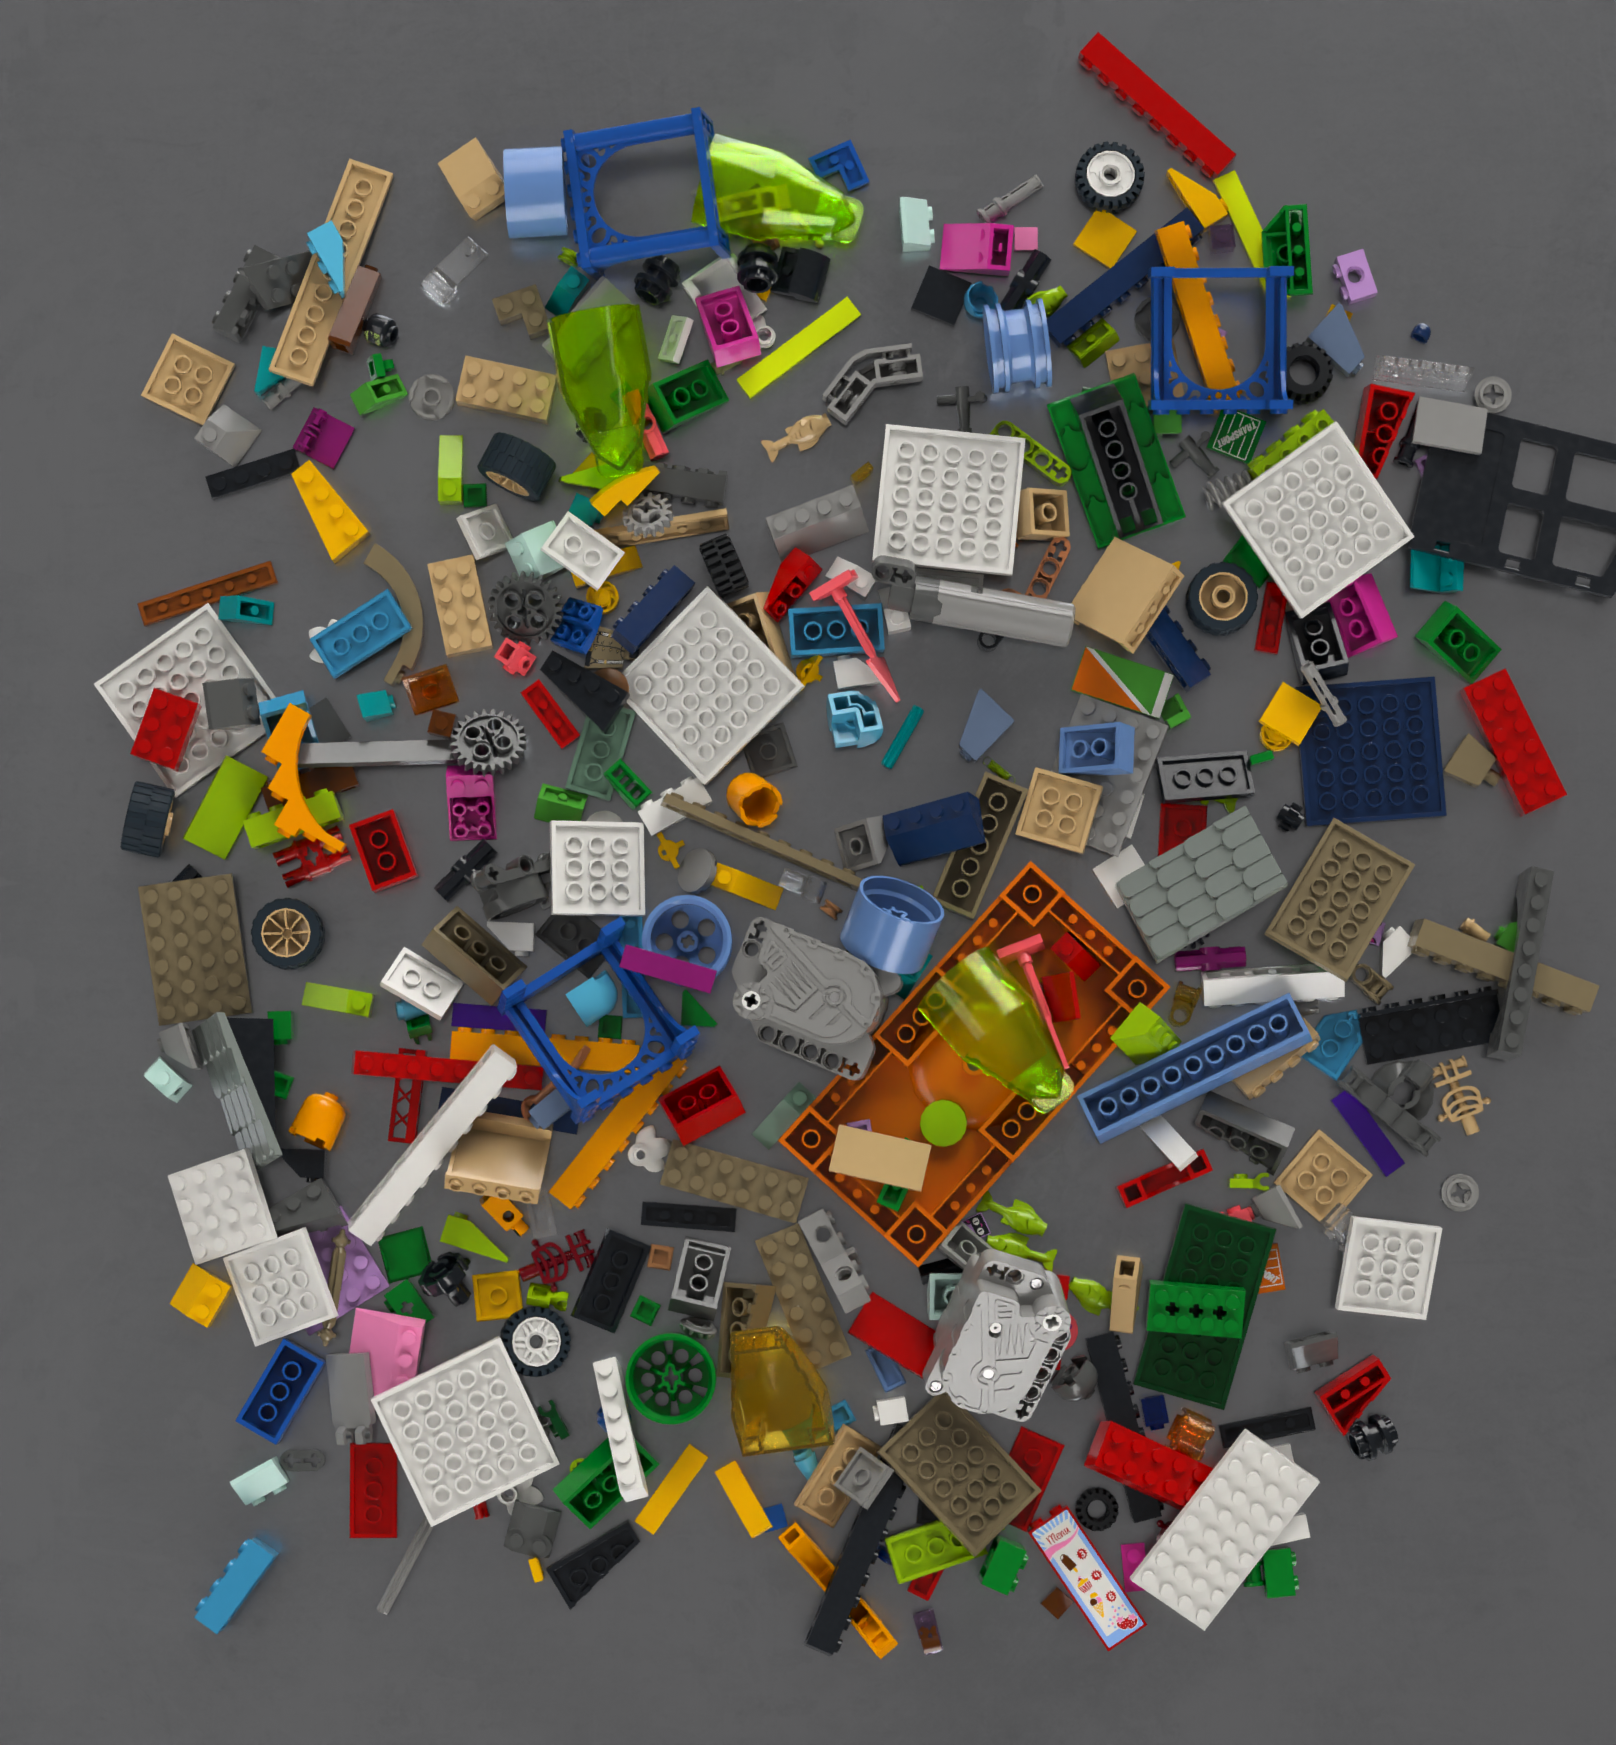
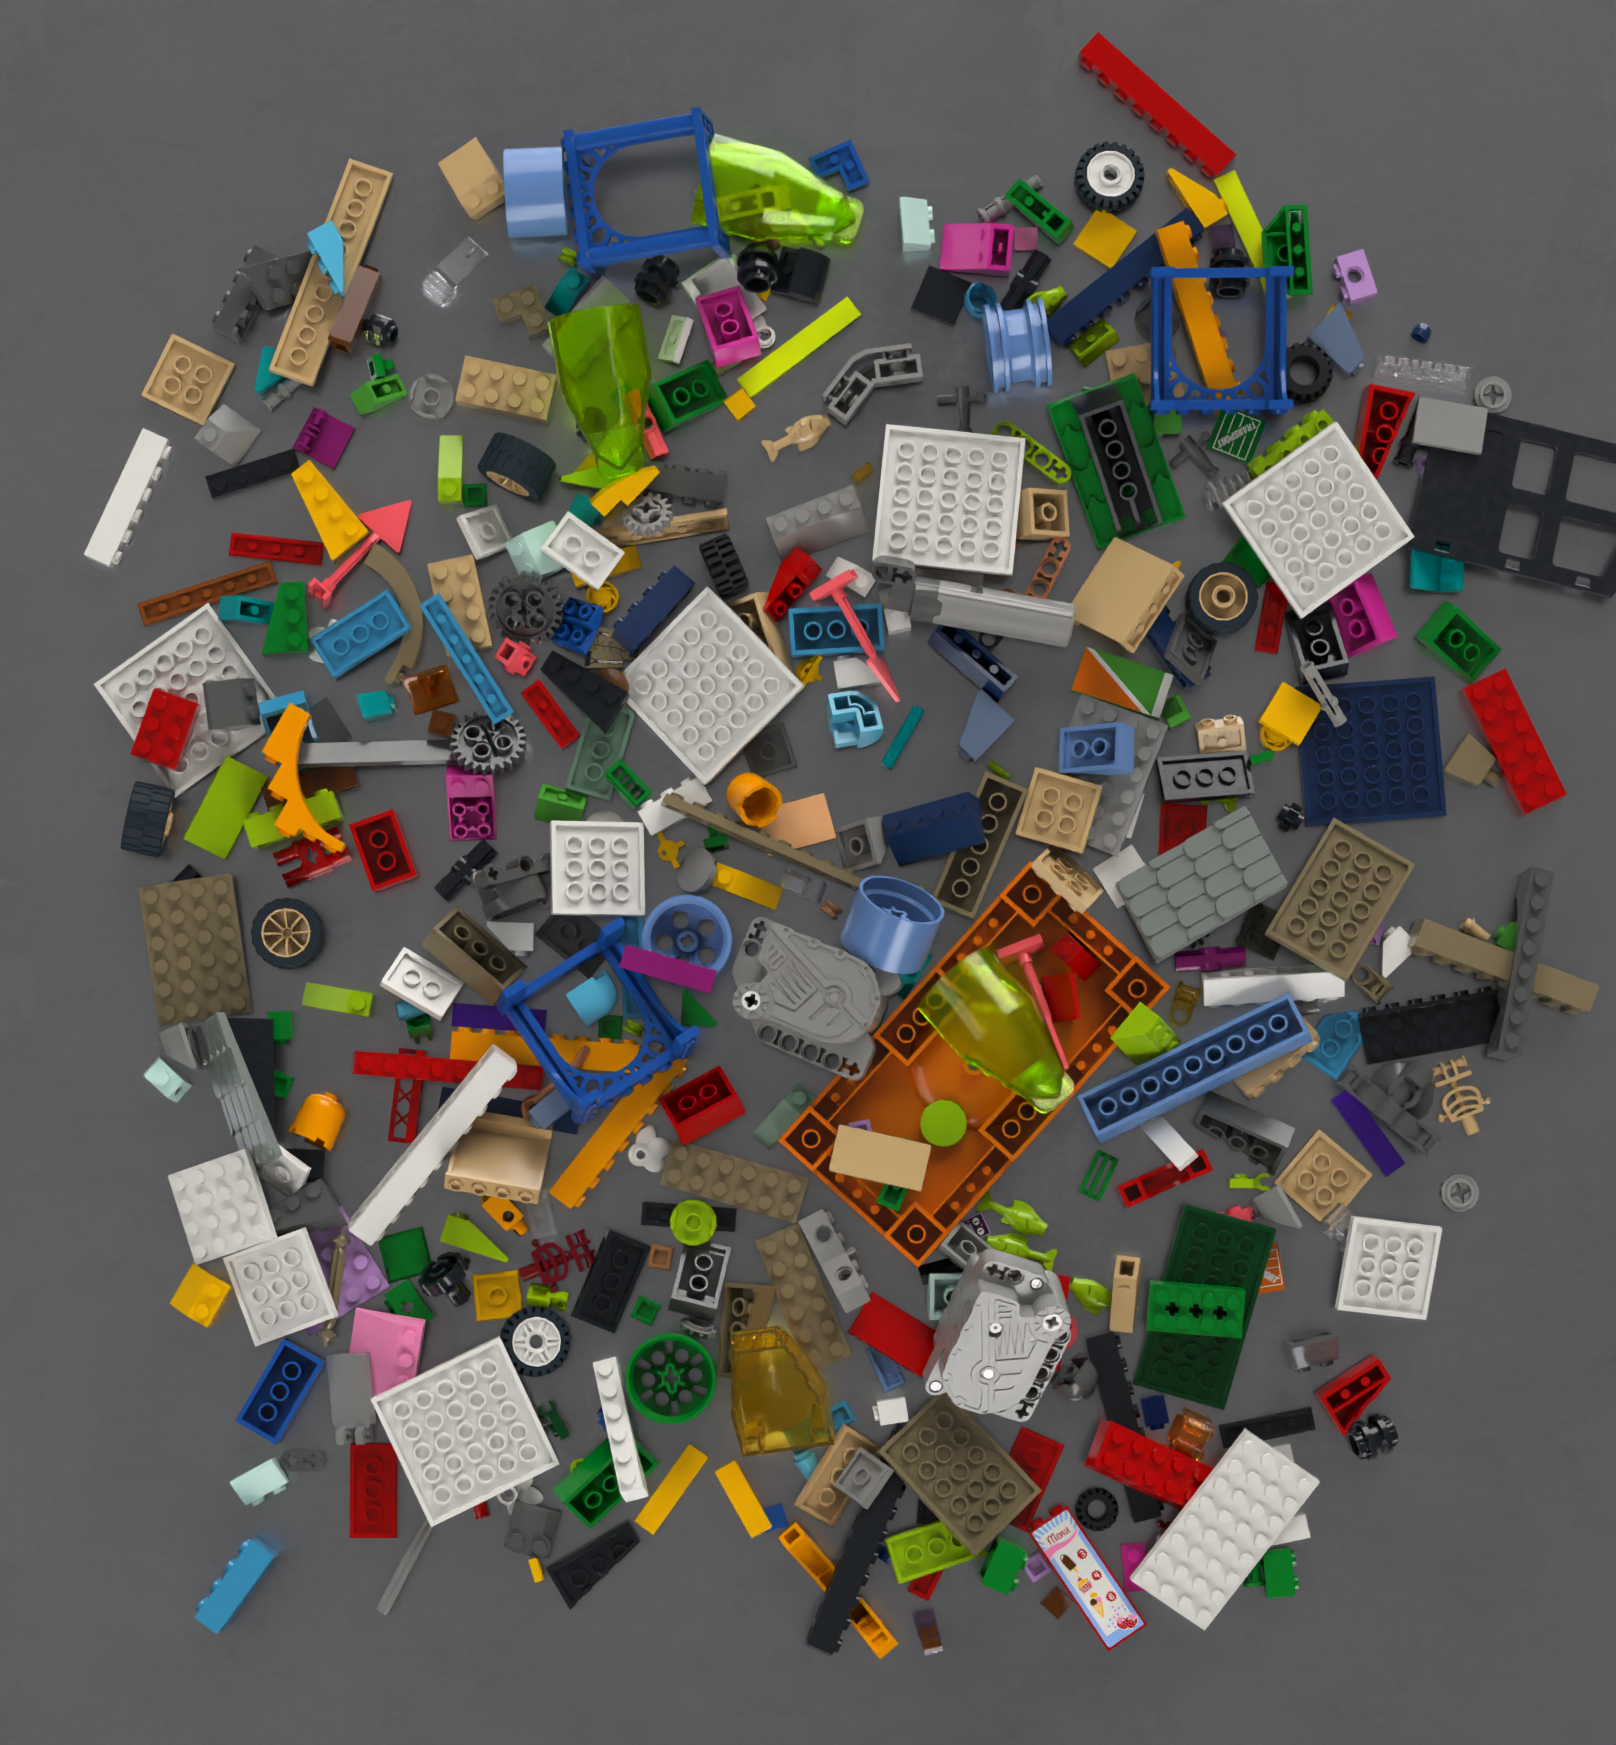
none -> white brick [84,428,172,569]
none -> red tile [229,532,324,567]
none -> white tile [258,1145,311,1197]
none -> green wedge [261,581,311,657]
none -> coral piece [308,500,412,611]
none -> dark azure plate [419,593,514,725]
none -> lime bush [622,1018,645,1038]
none -> lime tile [670,1199,717,1246]
none -> green tile [703,827,729,853]
none -> yellow tile [723,387,756,420]
none -> light nougat tile [761,793,836,857]
none -> dark blue brick [928,625,1018,703]
none -> green slope [1004,178,1074,246]
none -> lavender tile [1024,1550,1052,1583]
none -> tan plate [1031,845,1105,914]
none -> green tile [1078,1149,1119,1202]
none -> dark grey tile [1164,612,1217,686]
none -> tan bracket [1195,715,1247,754]
none -> black piece [1209,248,1250,297]
none -> clear smoke hinge [1236,903,1281,961]

